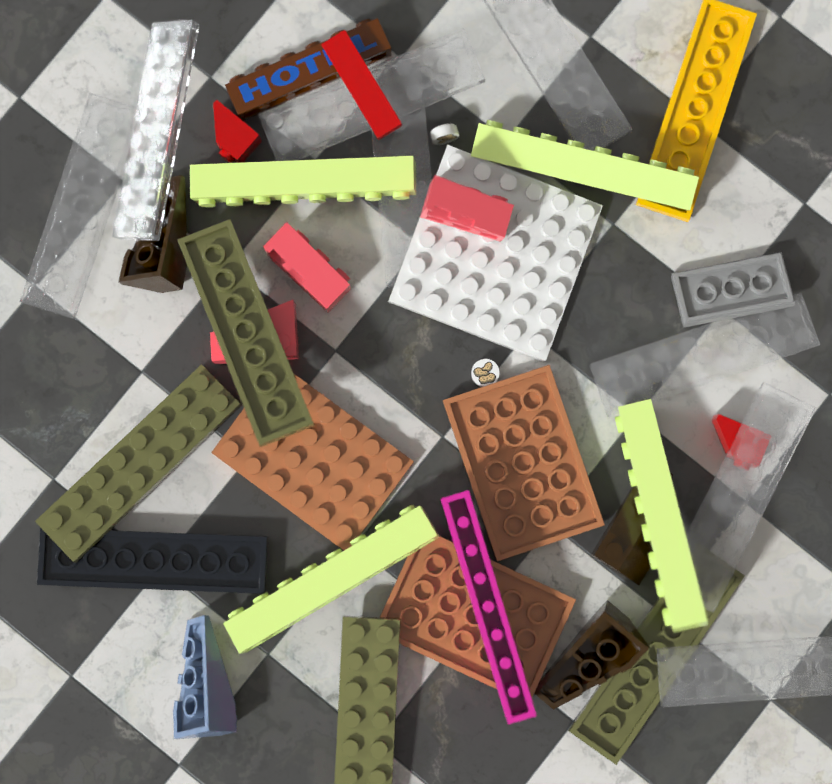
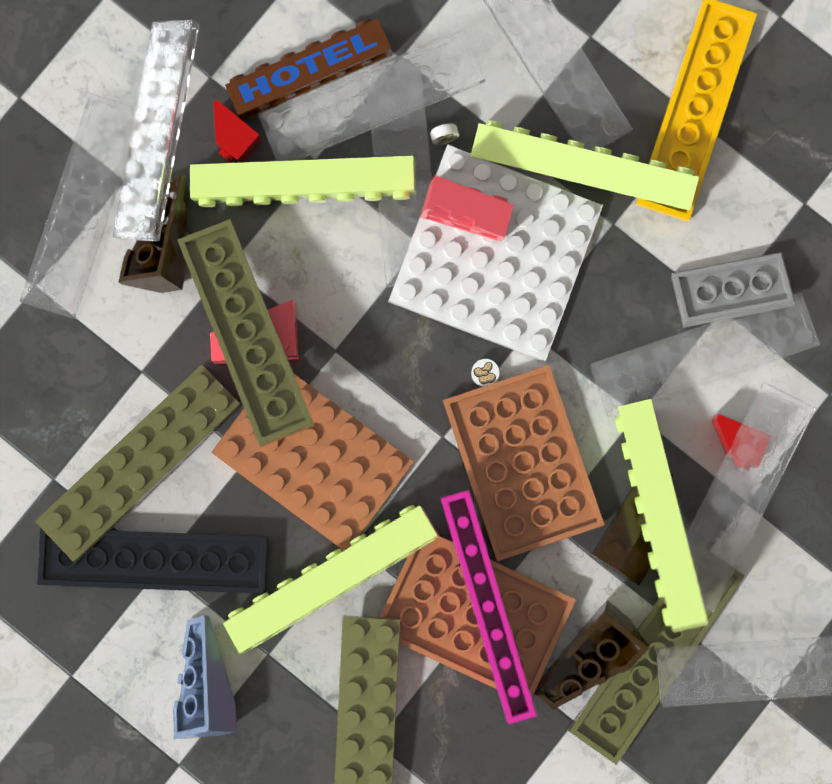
coral wedge [263,222,351,313] -> none
red tile [321,30,403,140] -> none

